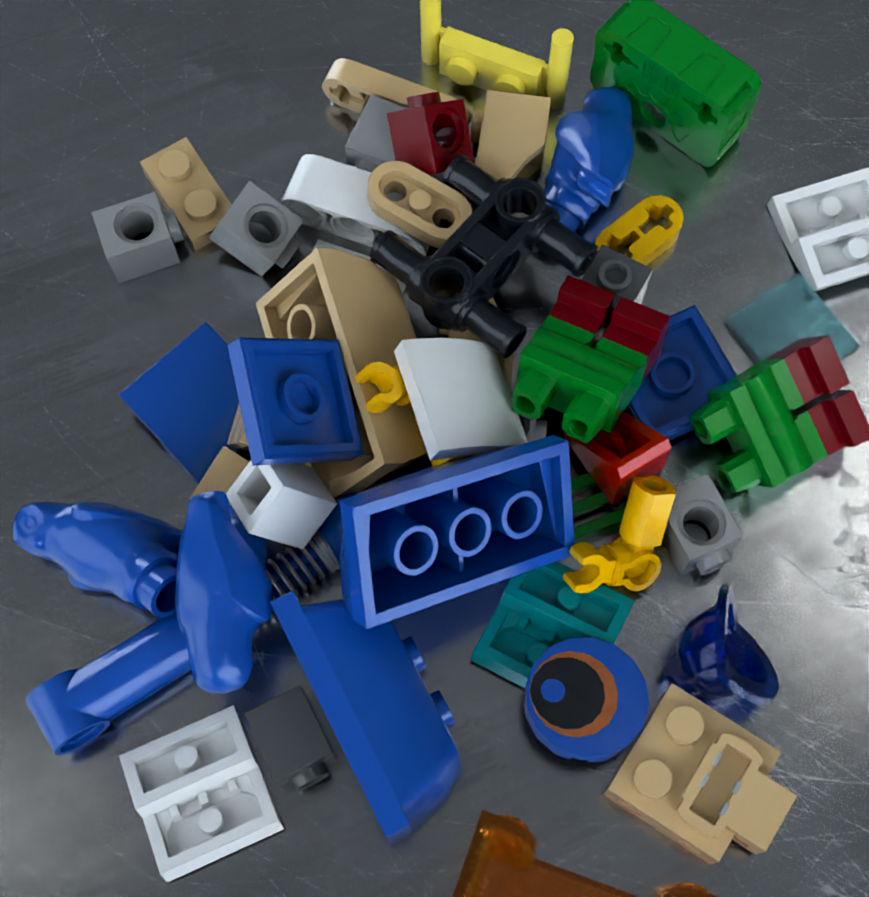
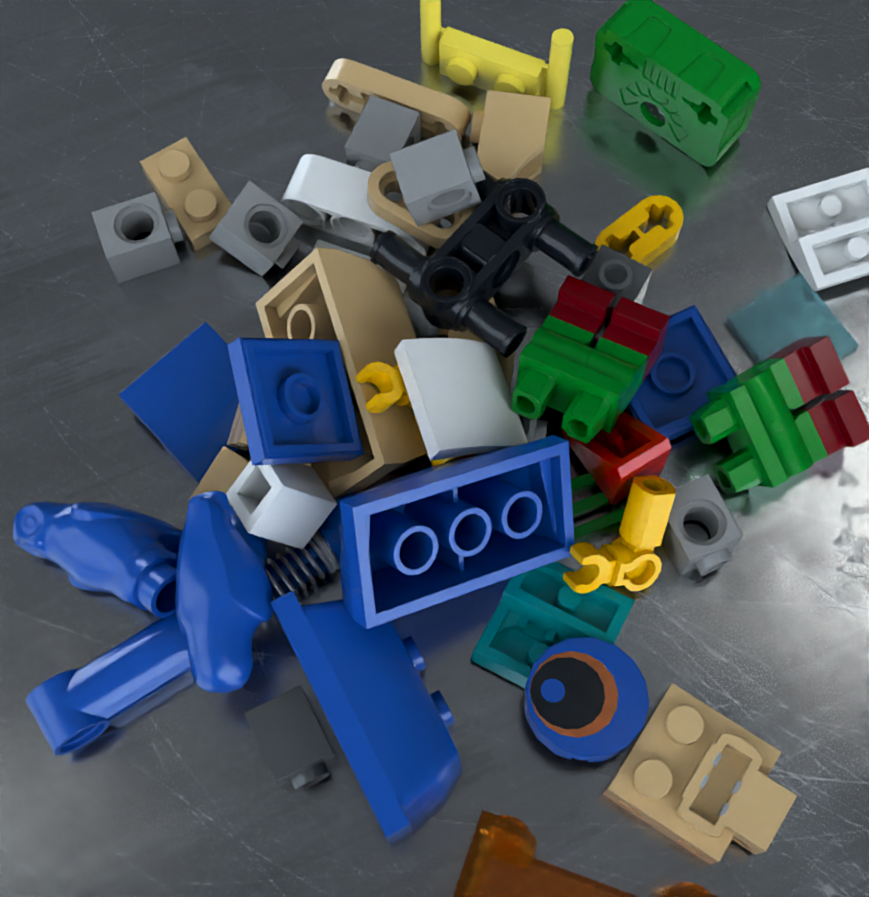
white slope [119,705,284,883] -> none
dark red brick [387,91,475,175] -> none
blue animal [544,86,634,232] -> none
clear blue helmet [663,584,779,705] -> none
none -> light grey brick [389,129,486,227]

